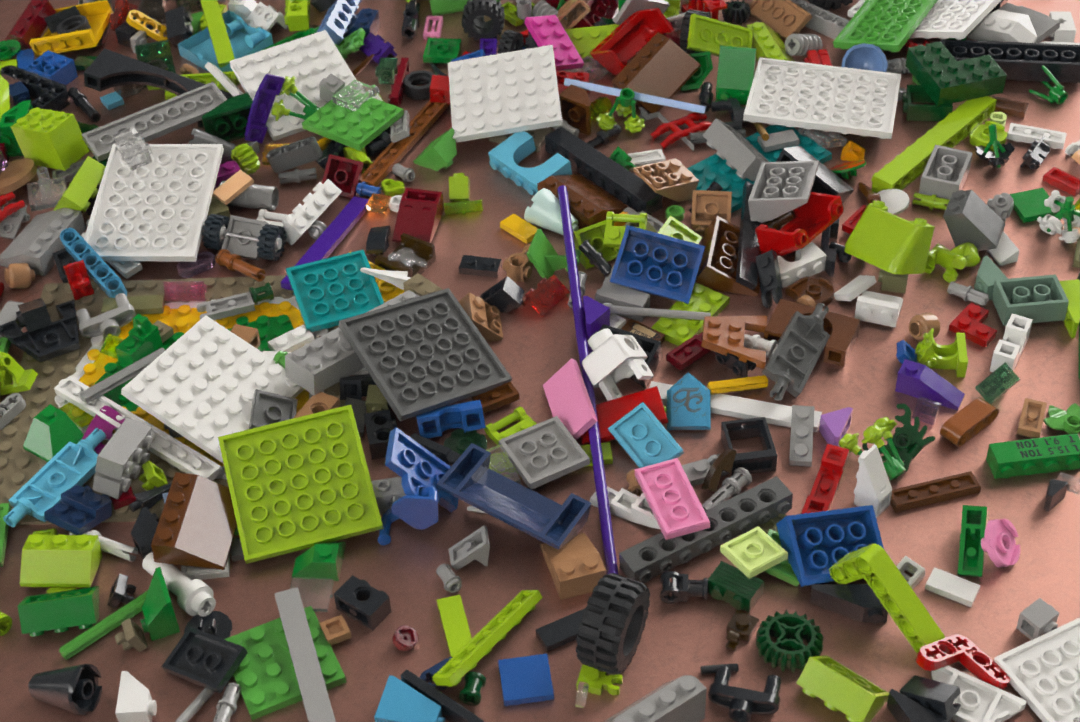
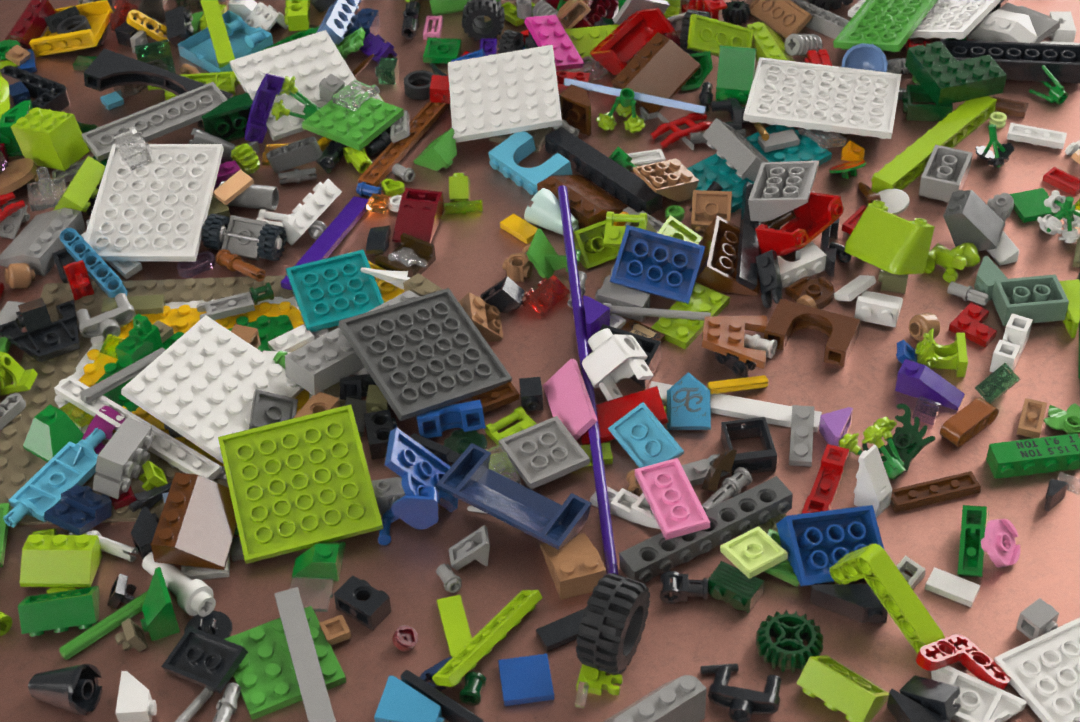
blue slope [24,51,78,85] -> none
black pin [68,87,101,122] -> none
clear pink hinge [163,281,207,301] -> none
white tile [204,62,244,97] -> none
dark red slope [322,154,364,198] -> none
dark red plate [388,57,410,108] -> none
black plate [459,255,502,278] -> none
black pin [578,240,612,277] -> none
black sword [587,125,622,147] -> none
clear neon green brick [591,97,612,120] -> none
dark red hinge [666,332,711,371] -> none
dark brown plate [726,610,759,651] -> none
dark grey plate [762,303,830,401] -> none
brick [776,146,854,203] -> none
lime pin [912,192,949,210] -> none
lime plate [969,121,1008,152] -> none
black hinge [1020,136,1051,170] -> none
none -> medium nougat plate [6,45,31,66]
none -> black brick [519,377,544,412]

